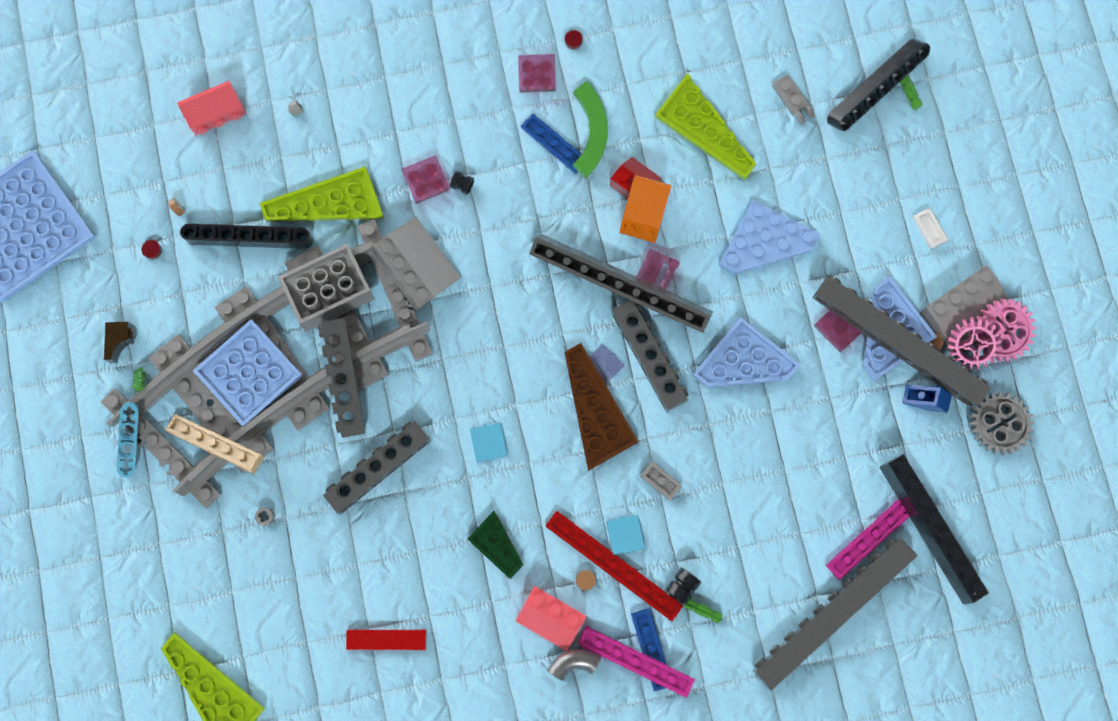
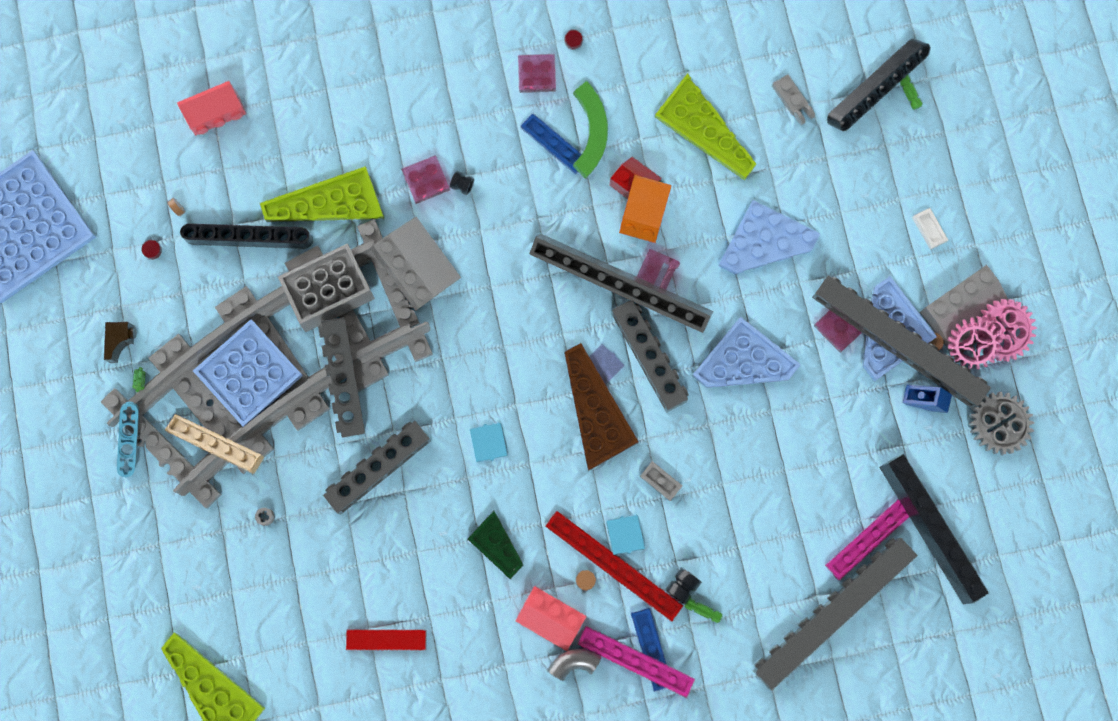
light grey hinge [288,99,304,116] -> none

